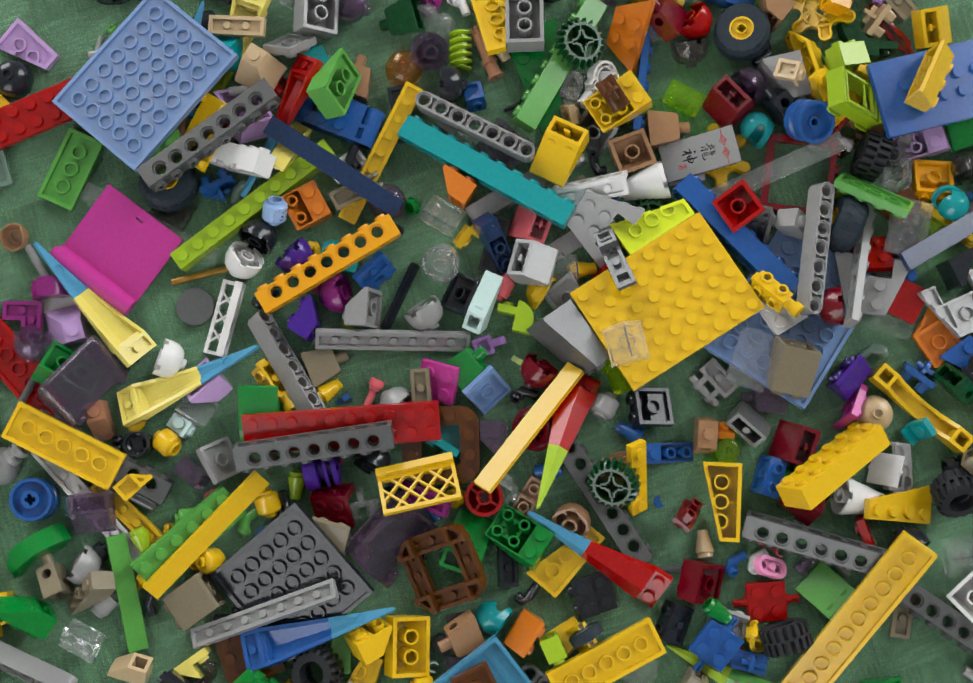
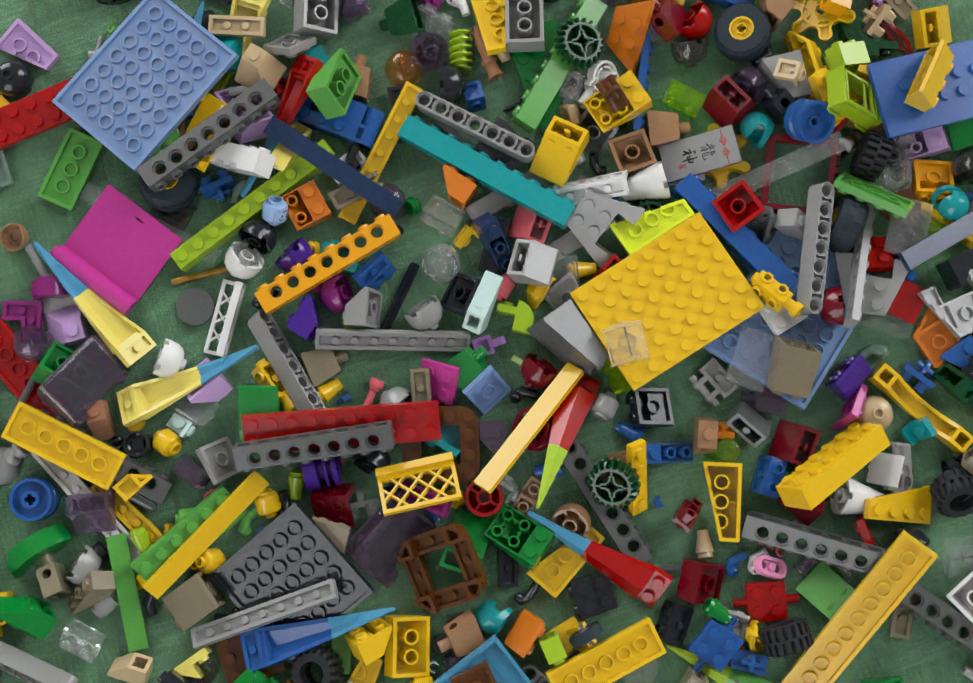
slope [593,227,637,291] -> none

